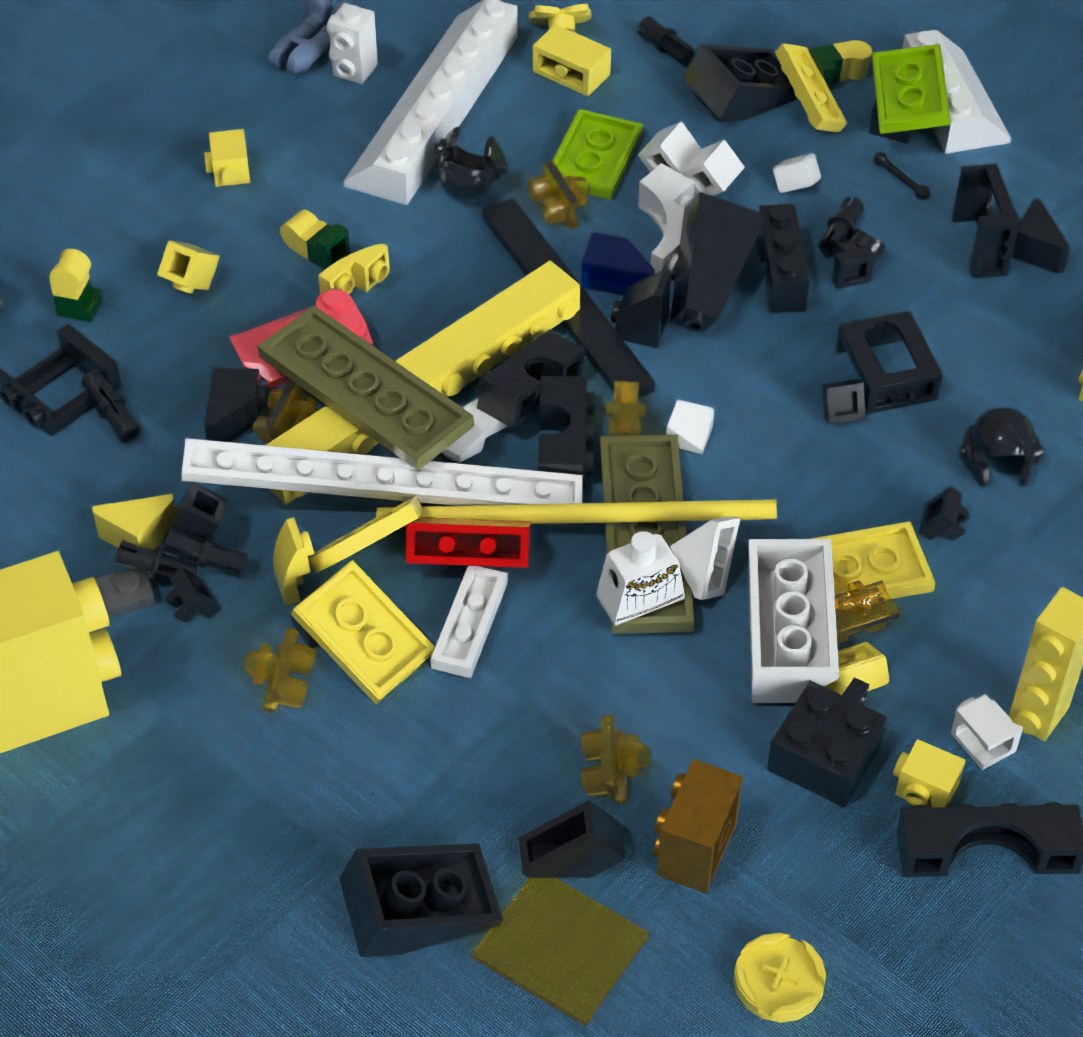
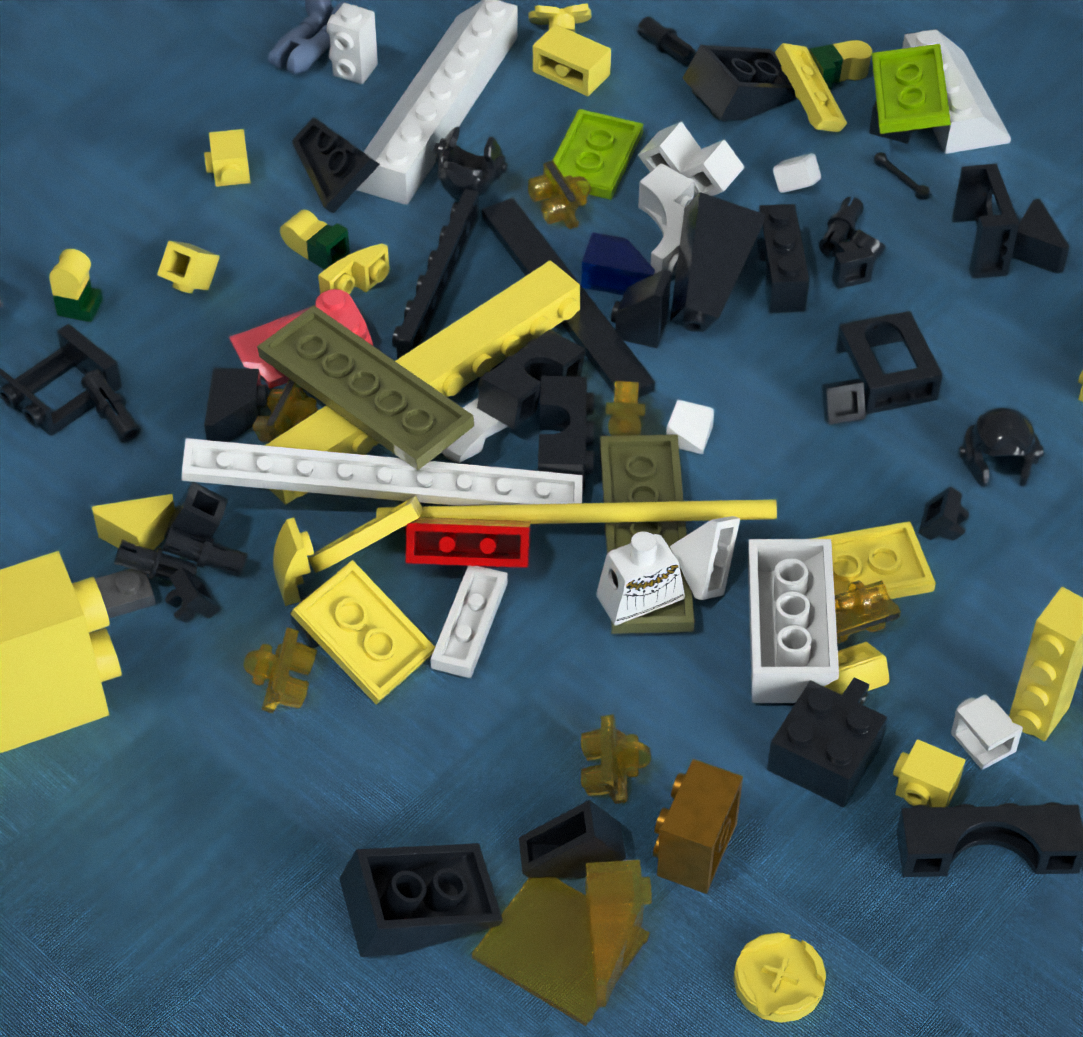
none -> black wing [291,117,380,213]
none -> black plate [392,189,479,359]
none -> clear yellow slope [585,860,652,1007]

